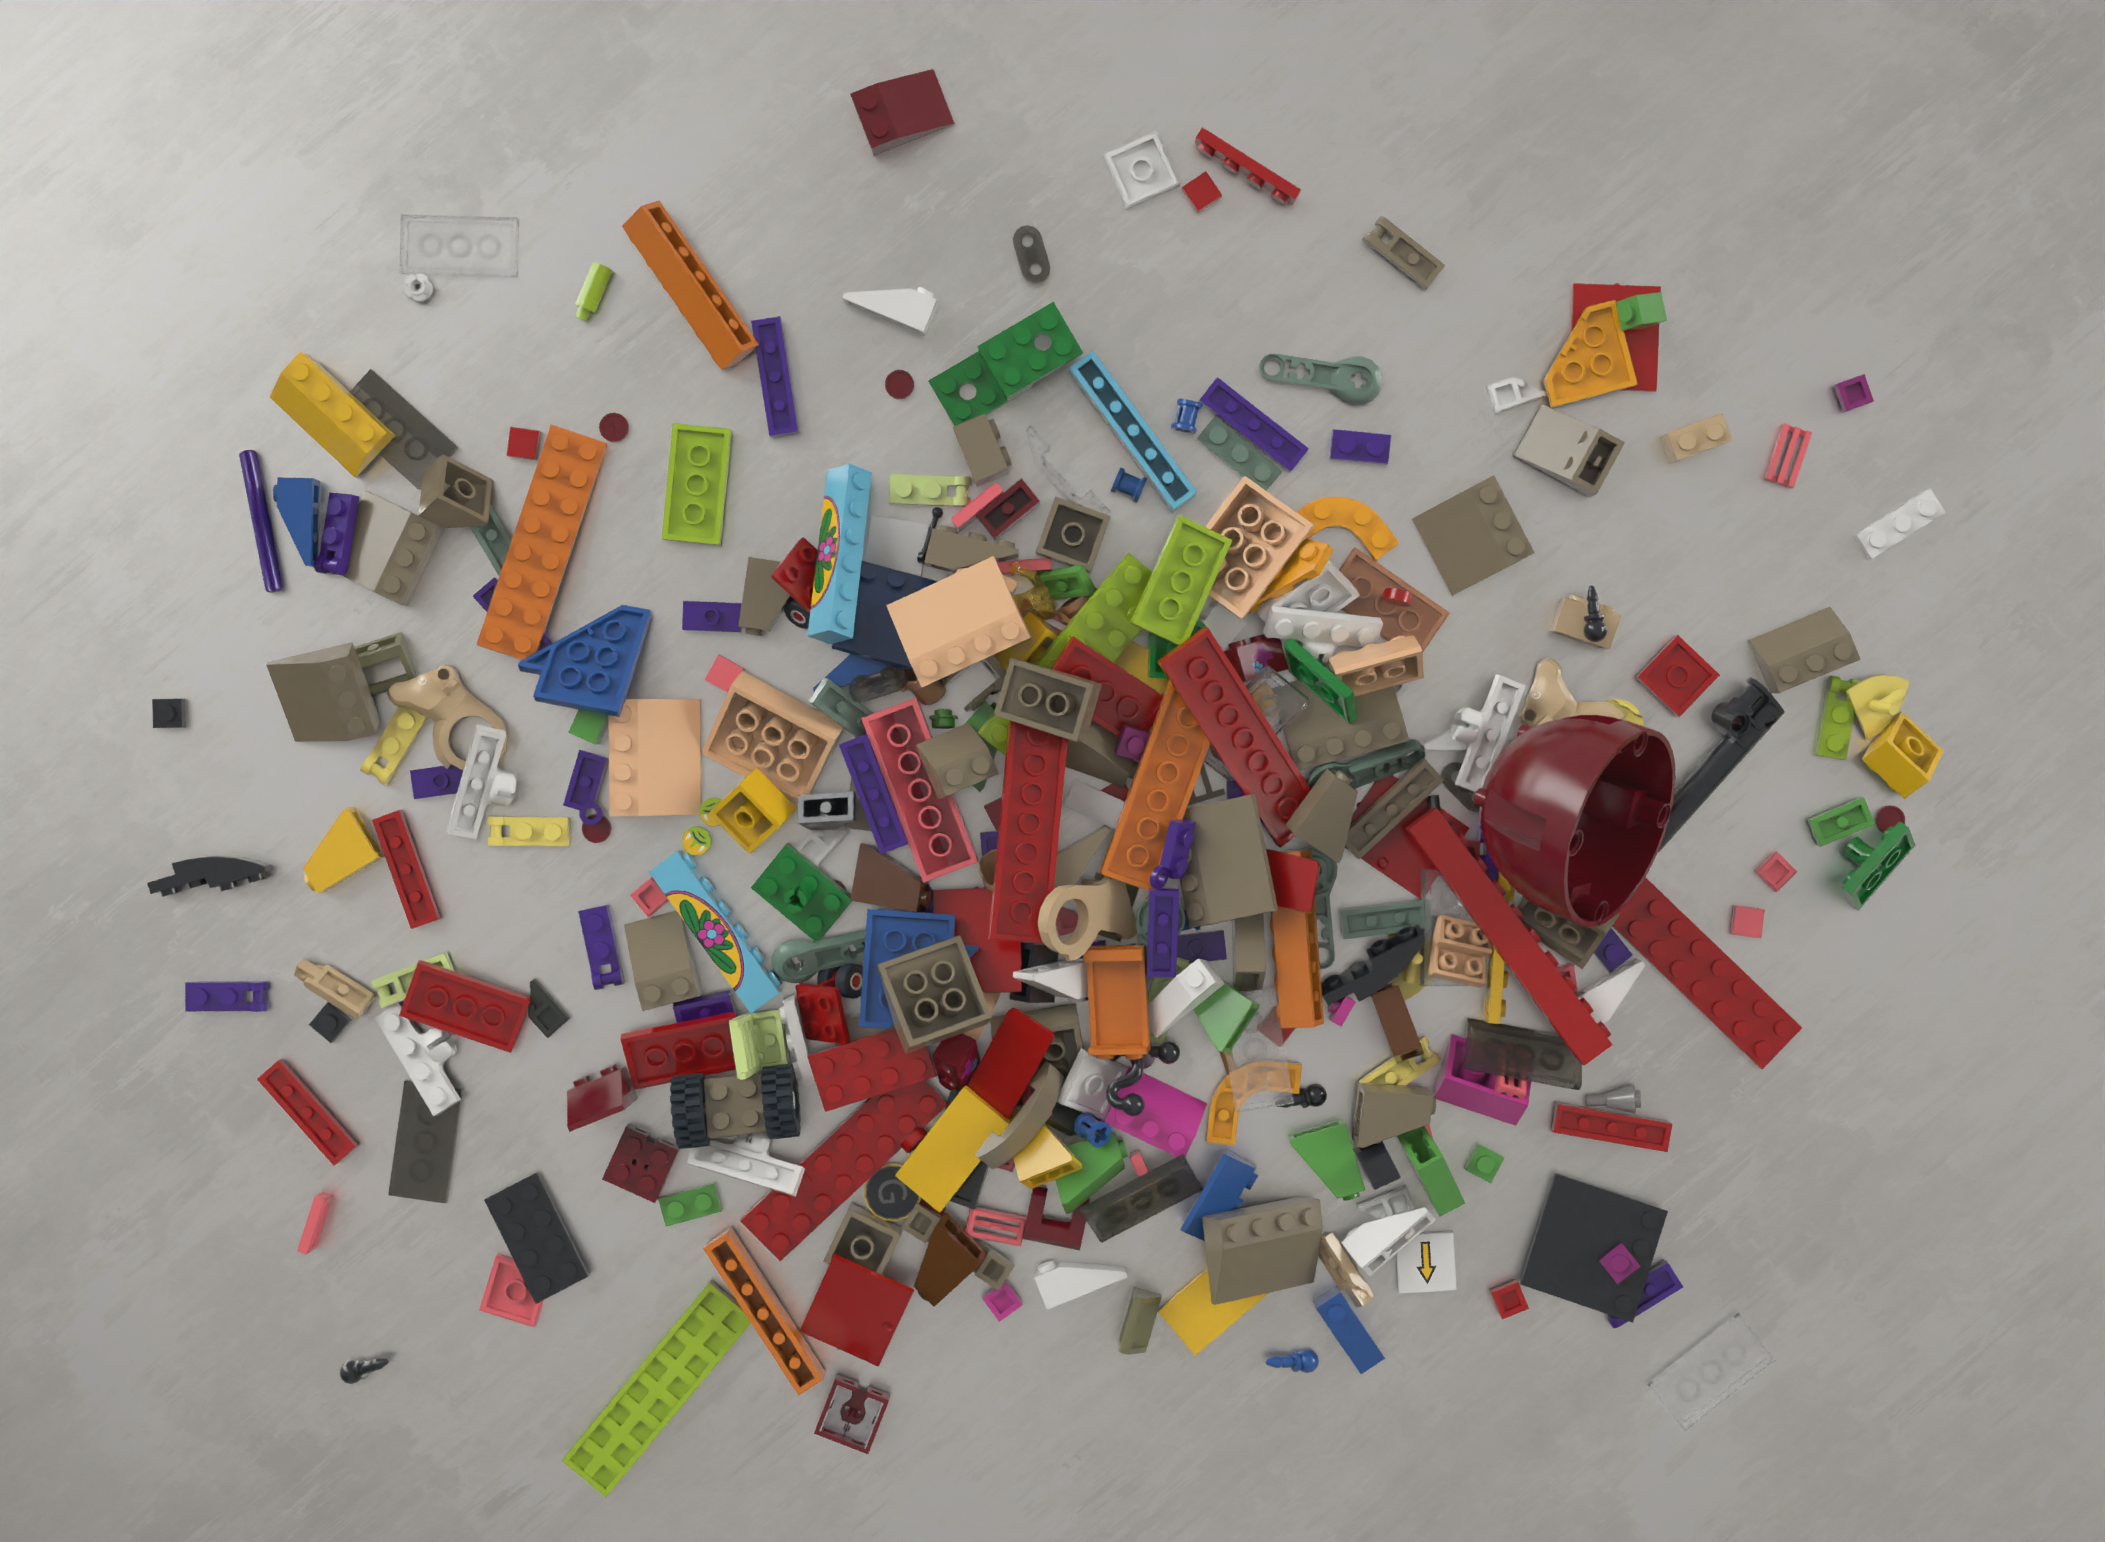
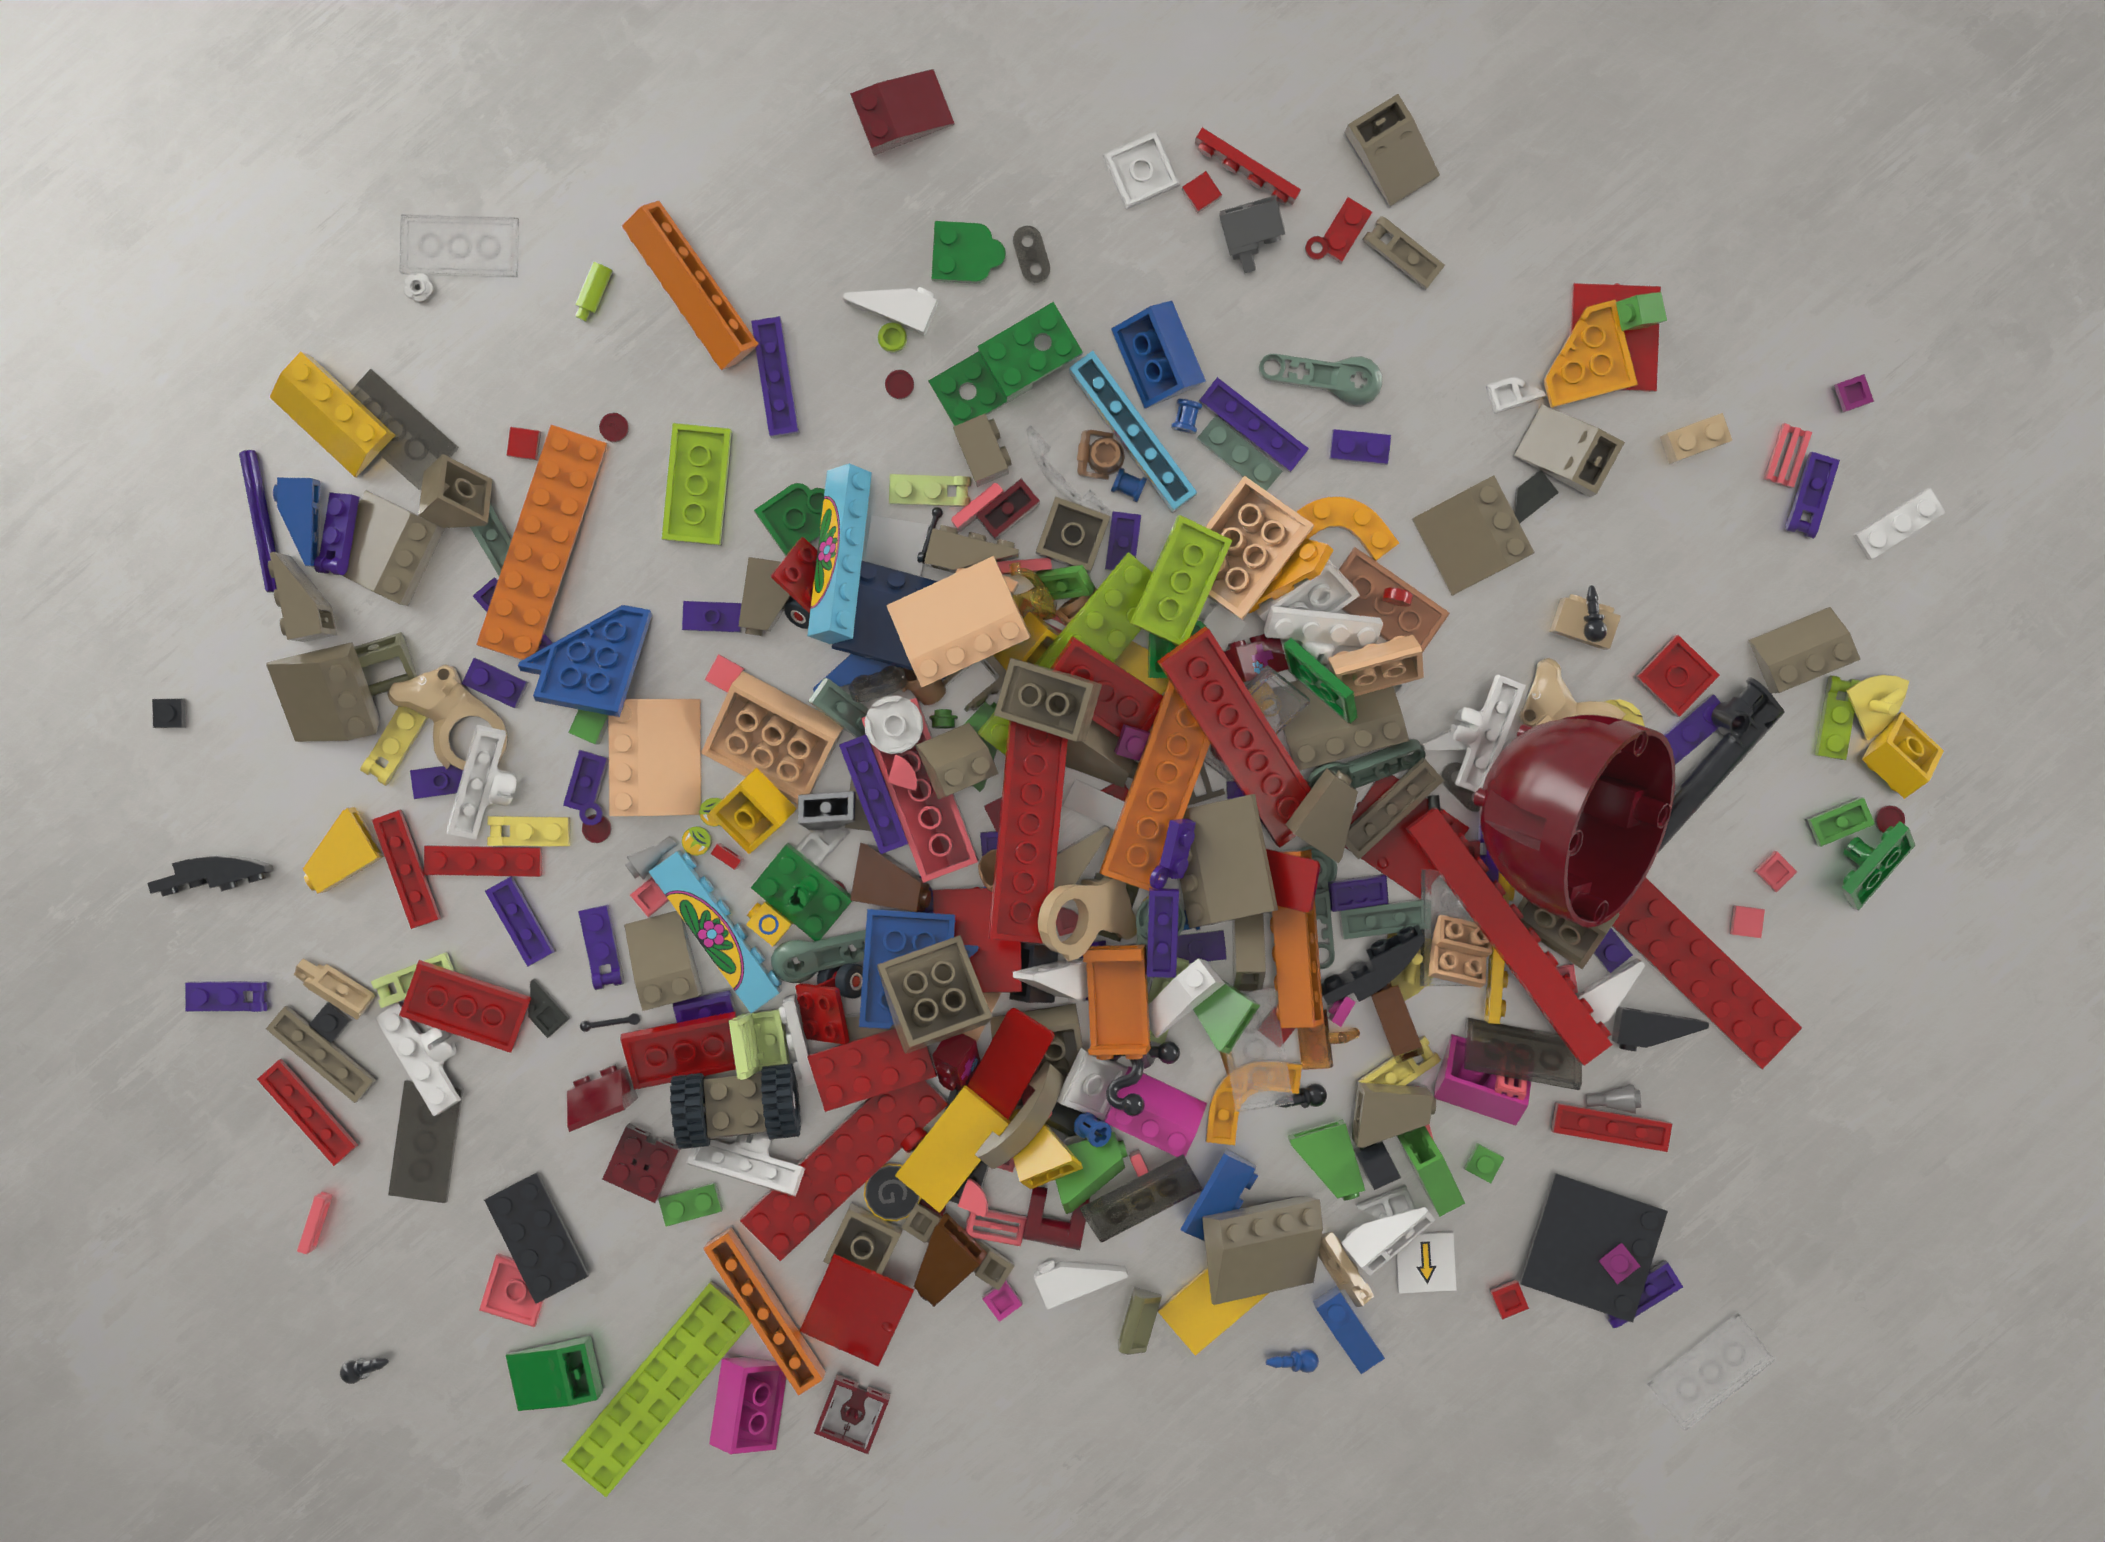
none -> dark tan plate [266,1006,376,1103]
none -> dark tan slope [268,552,337,642]
none -> red plate [424,845,542,877]
none -> dark purple plate [462,658,528,708]
none -> dark purple plate [485,876,555,967]
none -> green slope [505,1335,603,1411]
none -> black hinge [580,1013,640,1032]
none -> light grey cone [625,836,676,880]
none -> dark pink slope [709,1357,786,1454]
none -> red tile [710,843,744,870]
none -> yellow brick [746,901,793,947]
none -> green plate [754,483,825,556]
none -> white tile [864,696,923,754]
none -> lime tile [878,322,907,353]
none -> coral tile [888,755,918,790]
none -> green plate [931,221,1006,283]
none -> coral tile [958,1178,988,1217]
none -> medium nougat piece [1077,430,1125,480]
none -> dark purple plate [1105,511,1141,571]
none -> blue slope [1111,301,1206,409]
none -> dark grey hinge [1219,195,1285,273]
none -> clear orange plate [1297,1009,1360,1070]
none -> red hinge [1305,197,1372,263]
none -> dark purple plate [1328,874,1389,912]
none -> dark tan slope [1344,94,1440,206]
none -> pearl dark grey tile [1514,470,1559,524]
none -> black slope [1611,1006,1709,1051]
none -> dark purple plate [1664,694,1721,765]
none -> dark purple plate [1785,452,1840,539]

